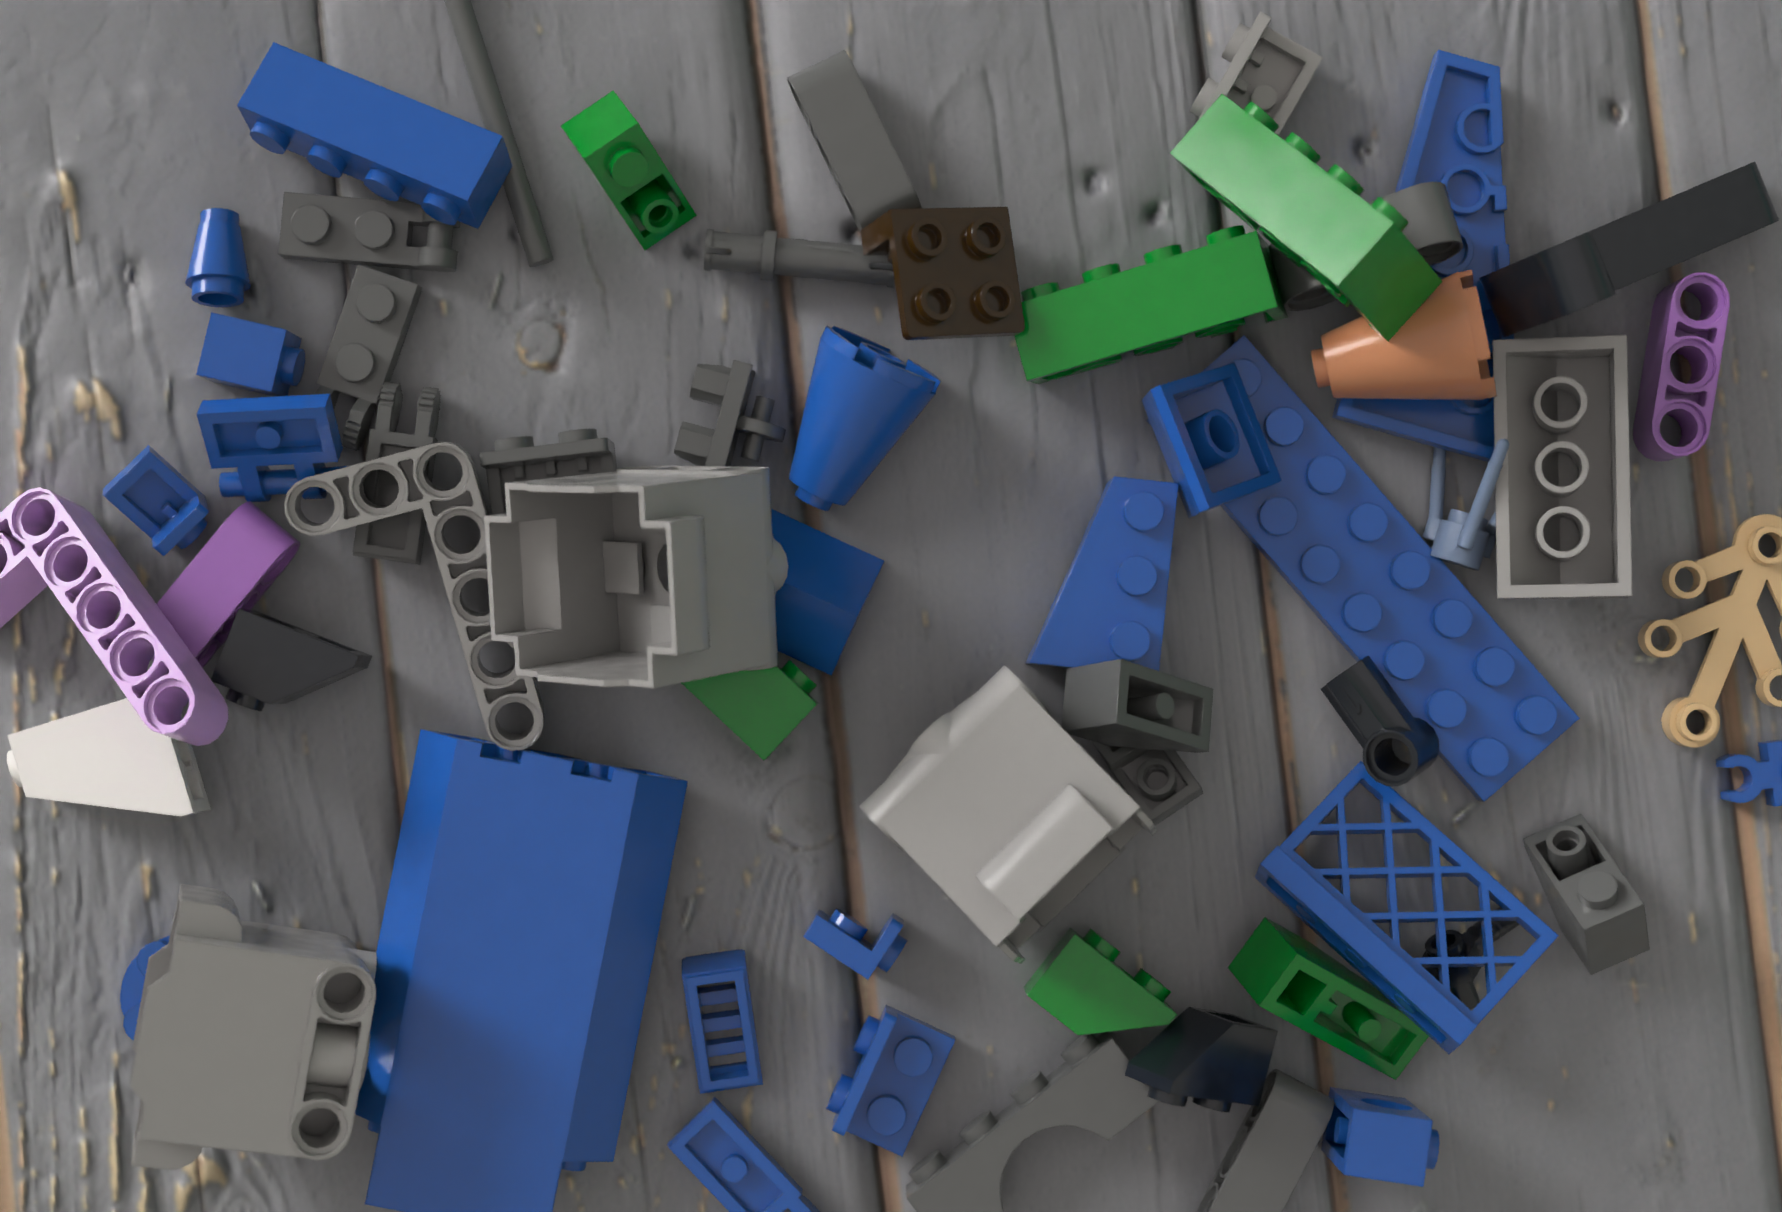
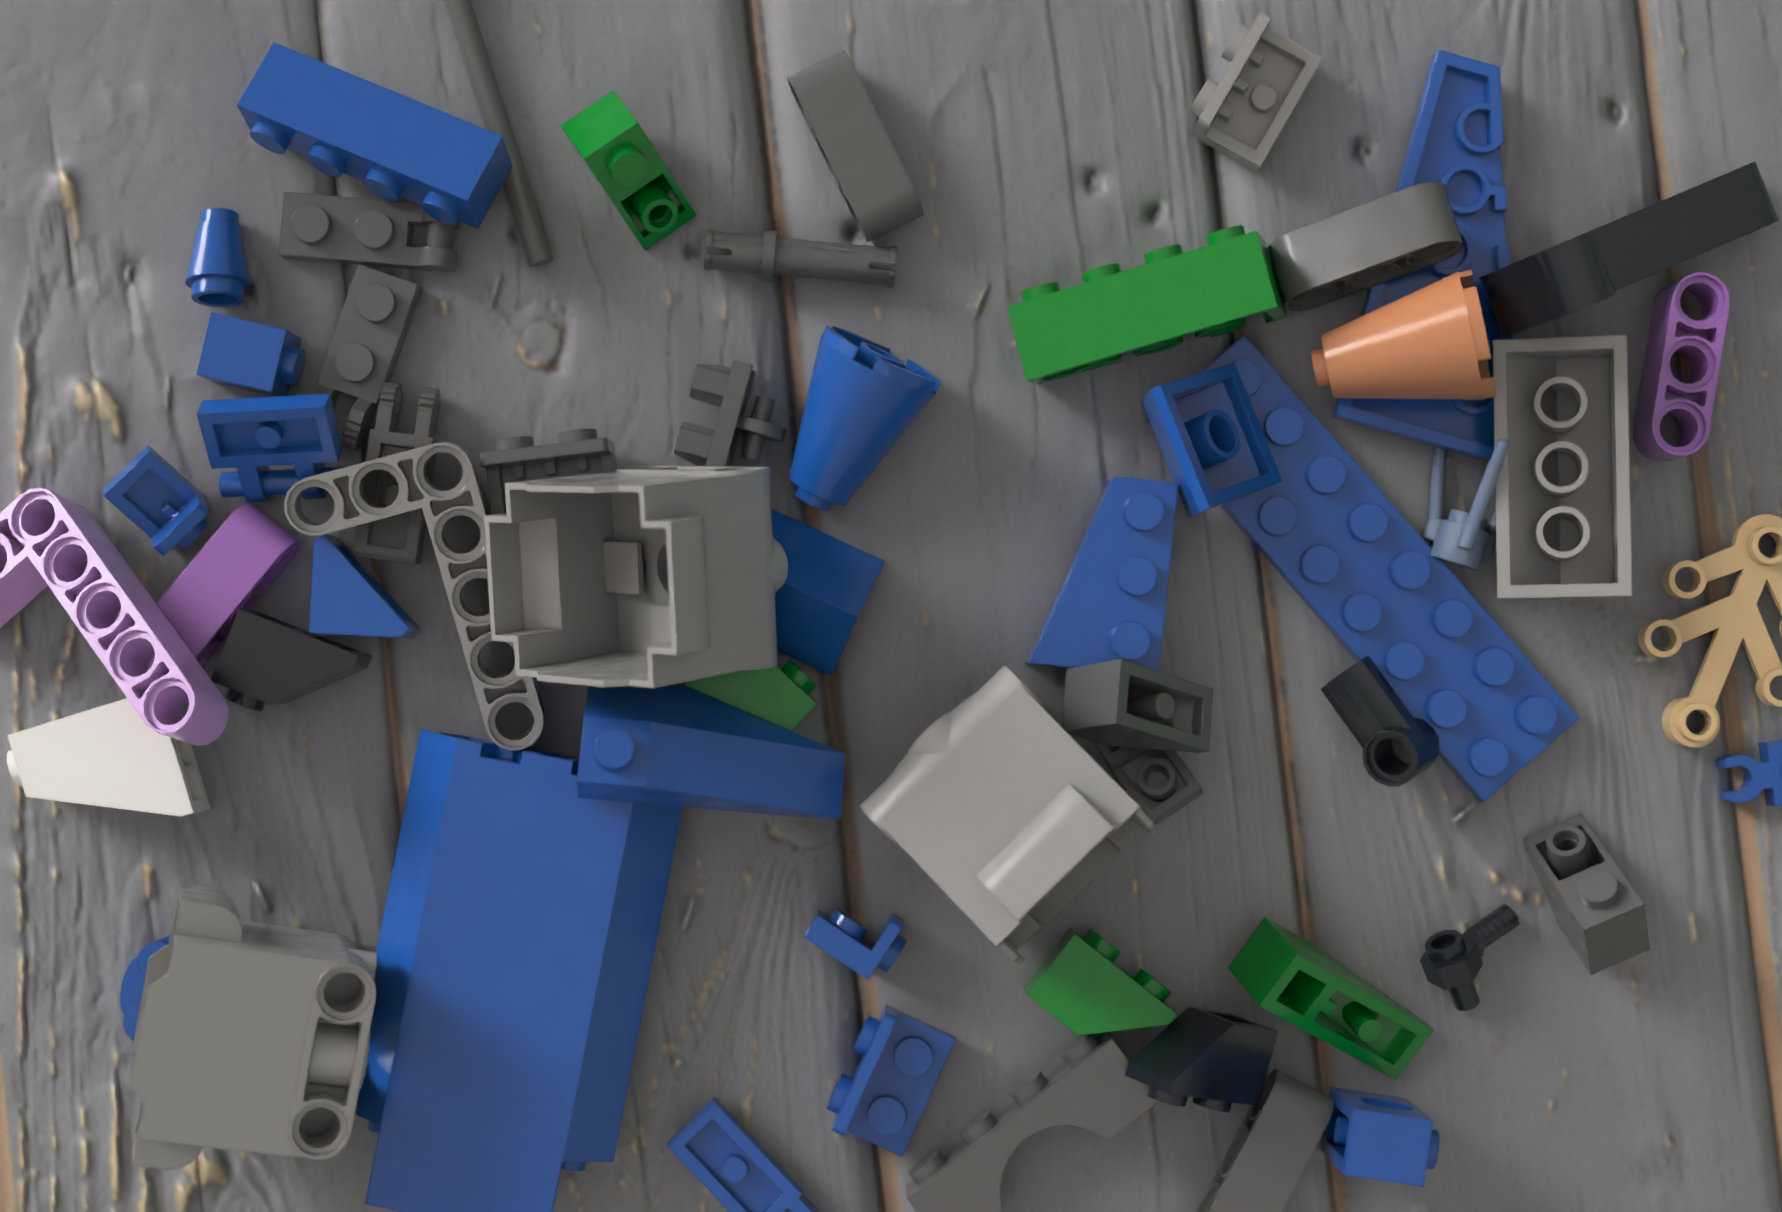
blue slope [682,949,763,1094] -> none
dark brown bracket [860,207,1025,340] -> none
wedge [1170,94,1443,341] -> none
blue fence [1255,761,1559,1054] -> none
none -> blue slope [309,534,422,639]
none -> blue wedge [577,683,845,821]

